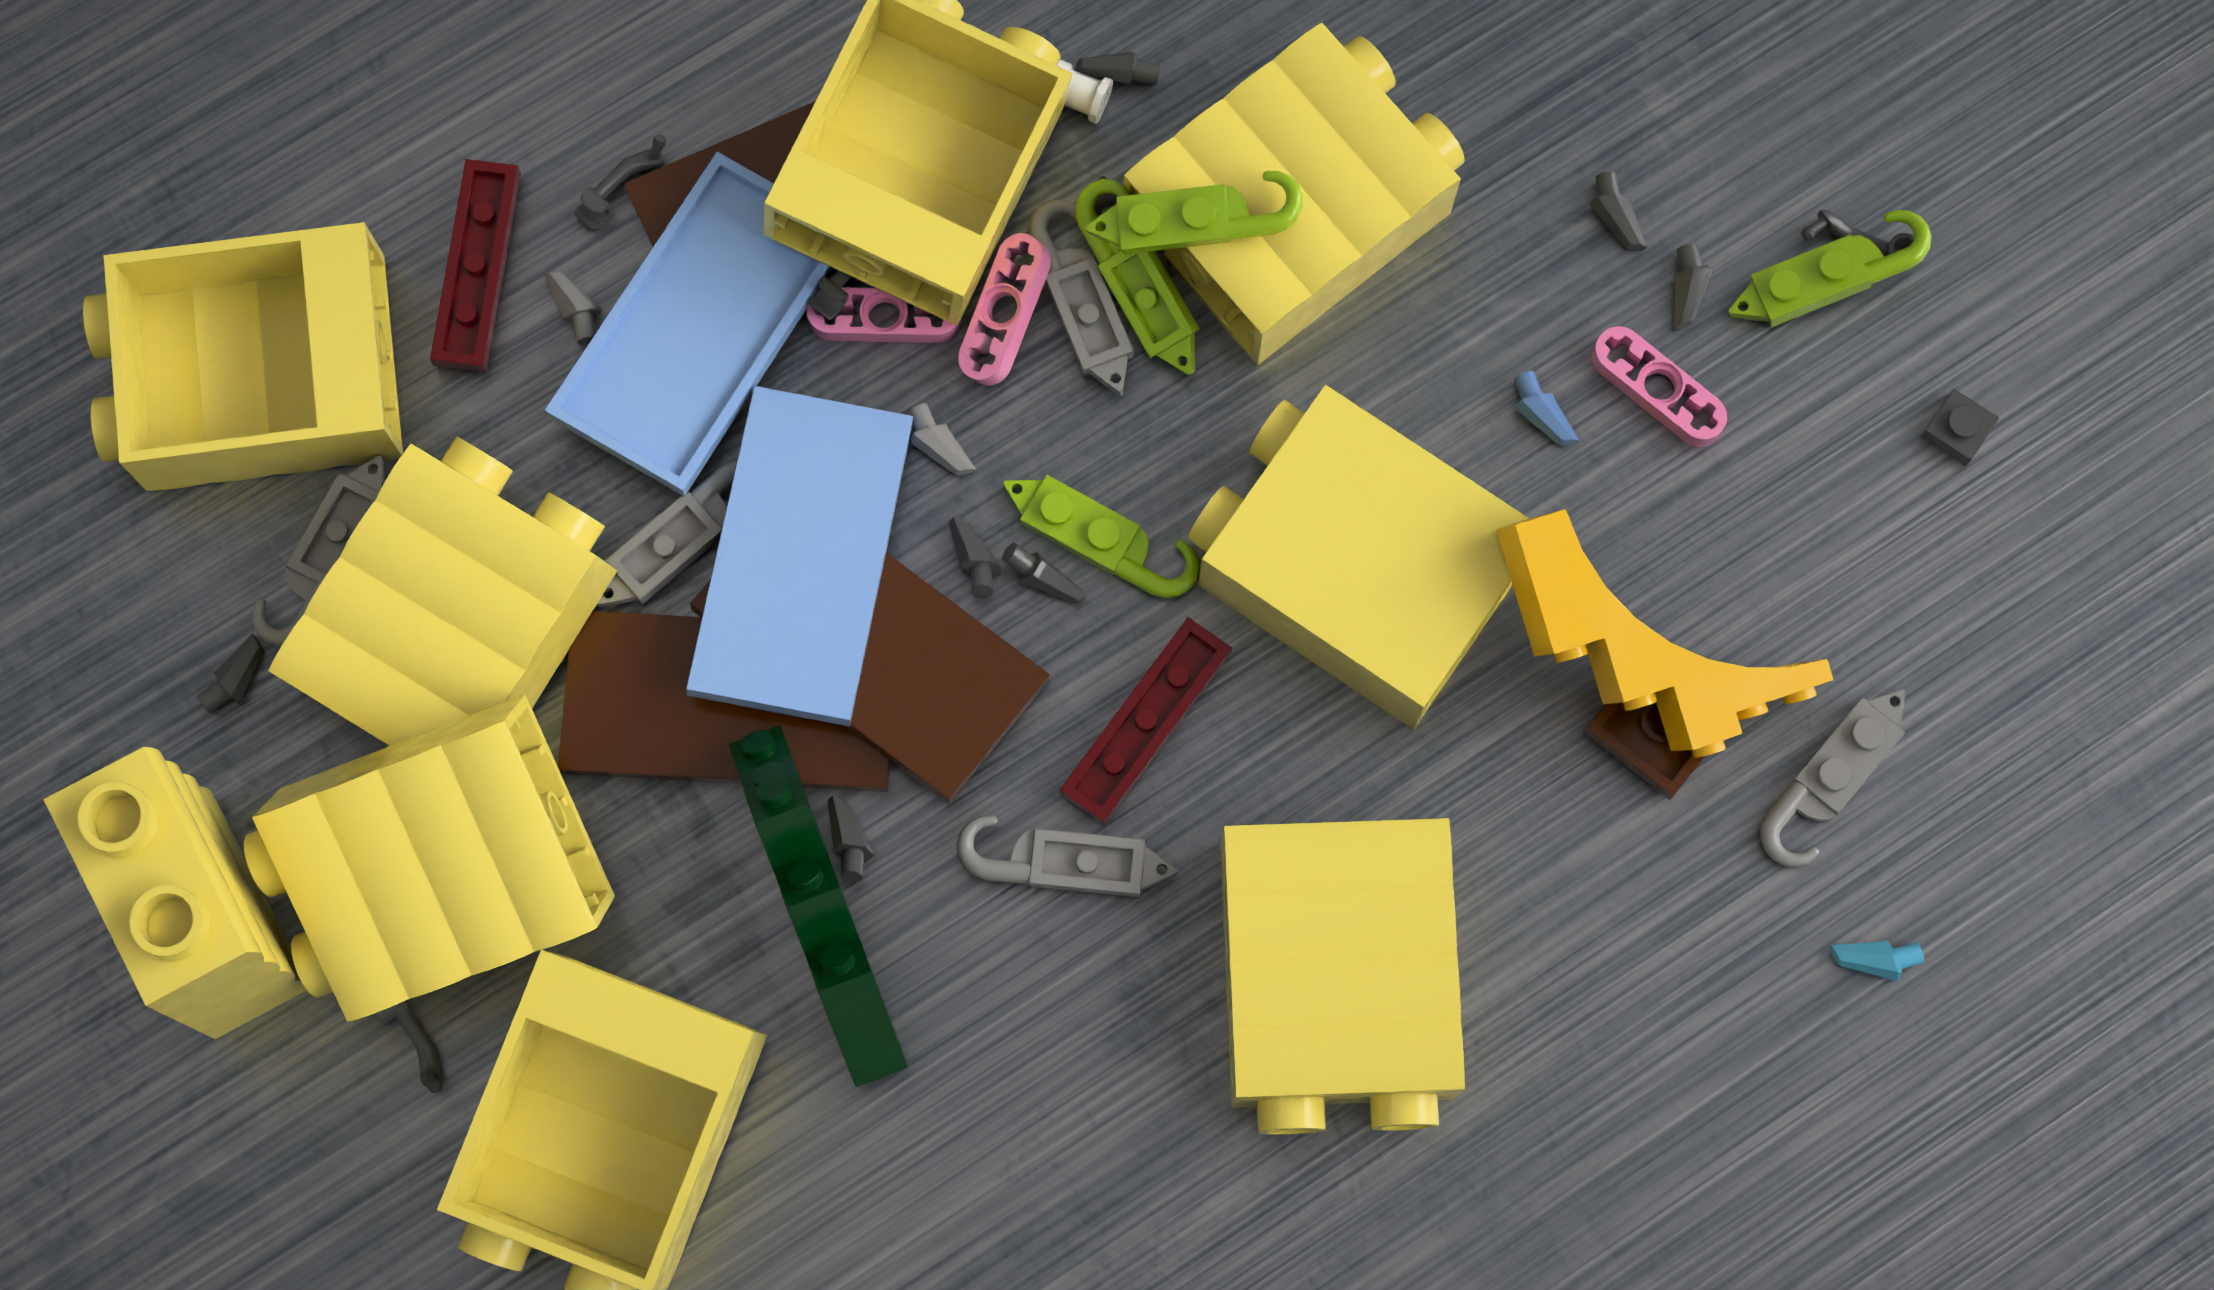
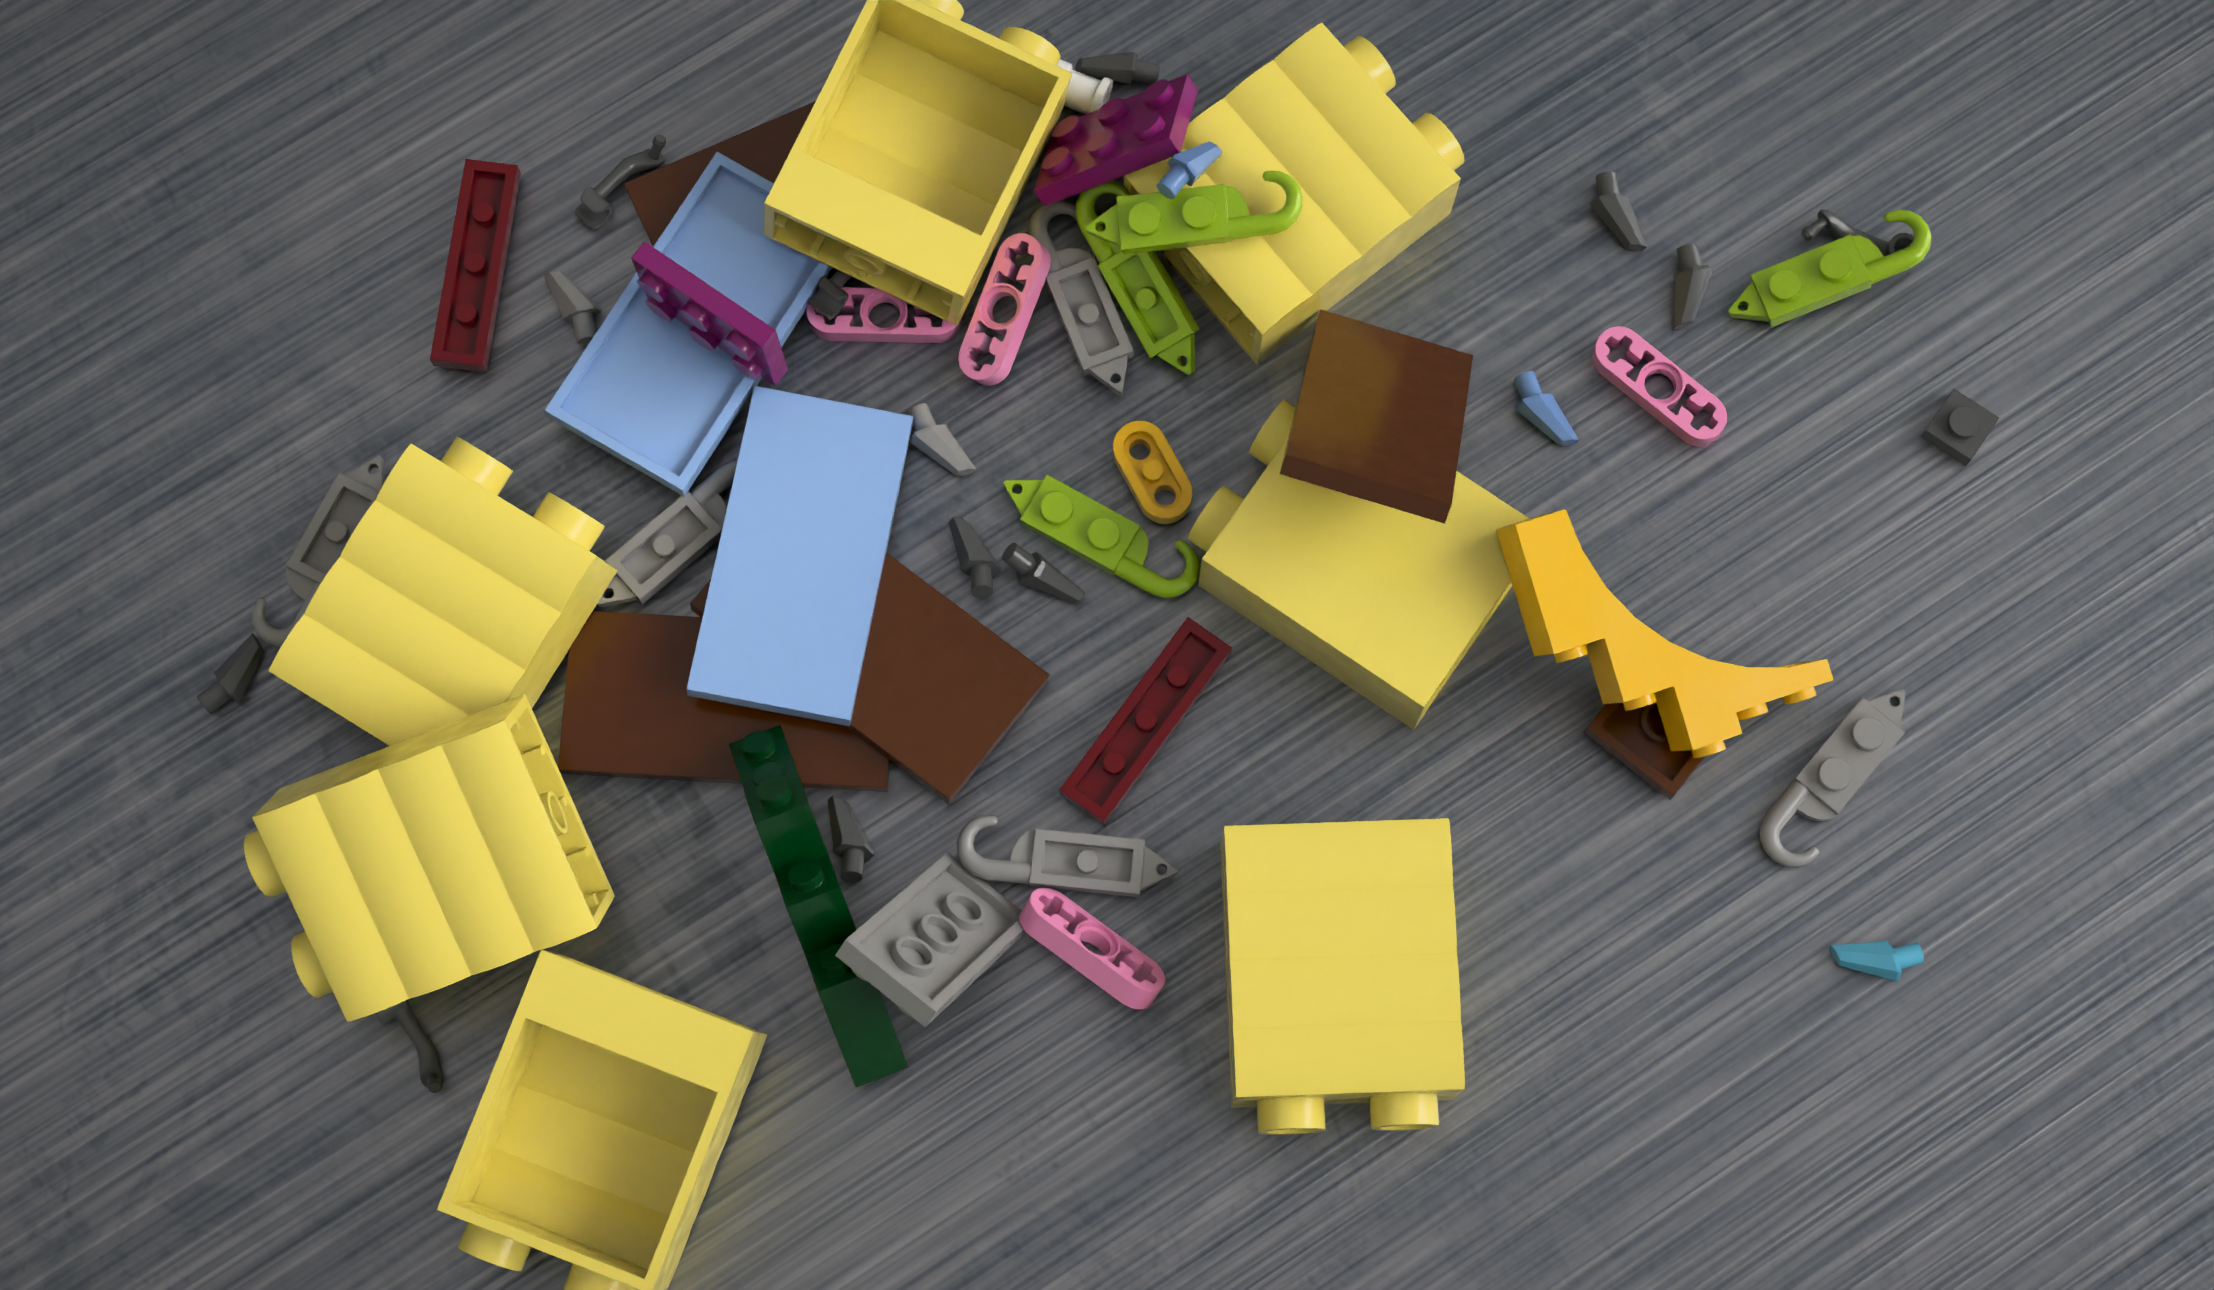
light yellow brick [43,747,307,1040] -> none
light yellow brick [83,222,403,491] -> none
none -> magenta plate [631,241,788,386]
none -> light grey plate [835,852,1025,1027]
none -> bright pink beam [1019,888,1165,1010]
none -> magenta plate [1033,74,1198,206]
none -> yellow plate [1113,421,1192,524]
none -> medium blue bar [1157,141,1222,199]
none -> reddish brown tile [1280,310,1473,524]

